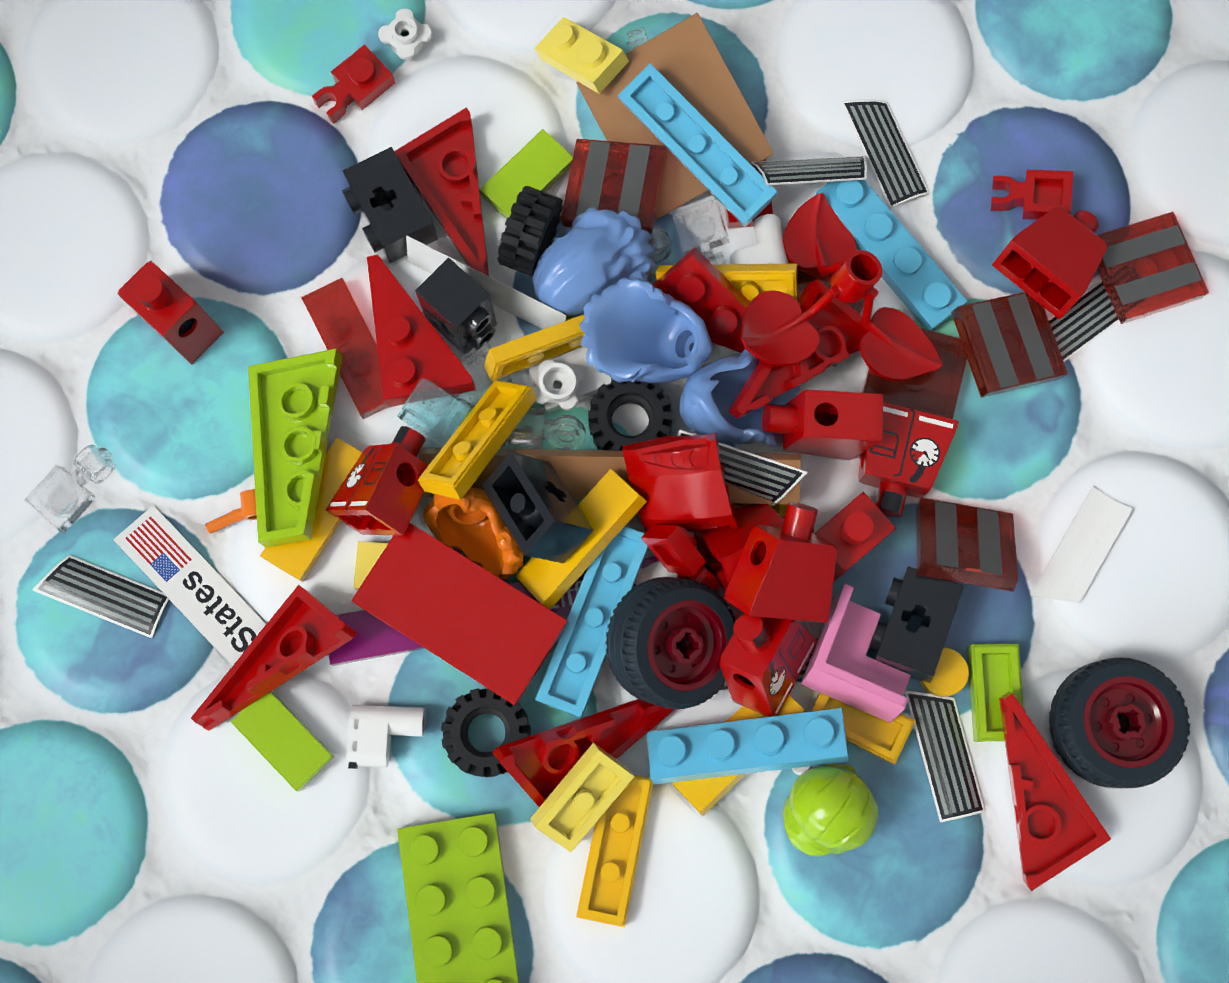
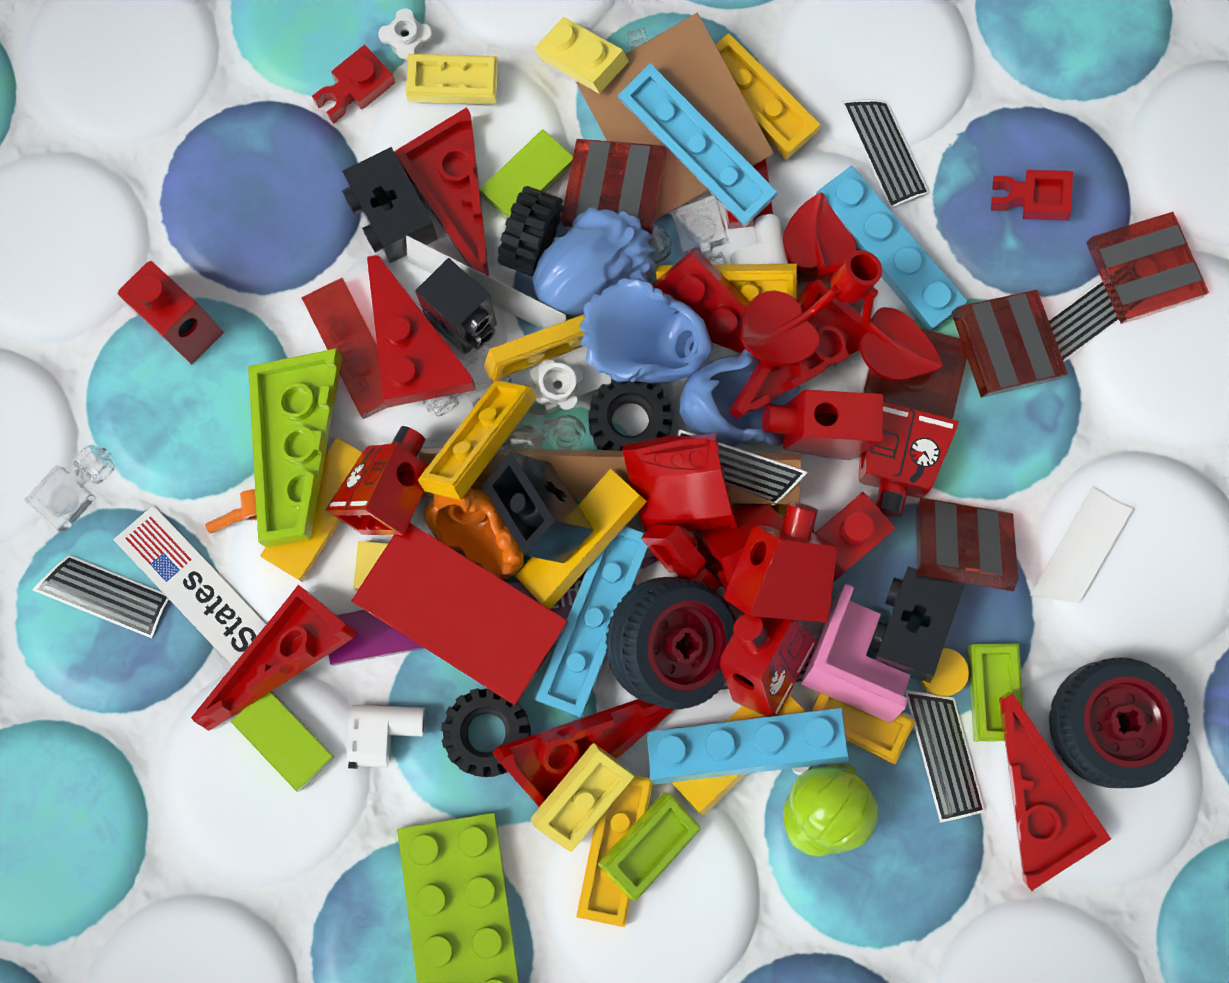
clear light blue panel [397,379,474,447] -> none
sticker [751,156,867,186] -> none
red torso [992,207,1107,320] -> none
none -> light yellow plate [406,54,498,105]
none -> lime tile [598,792,702,902]
none -> yellow plate [715,33,821,160]

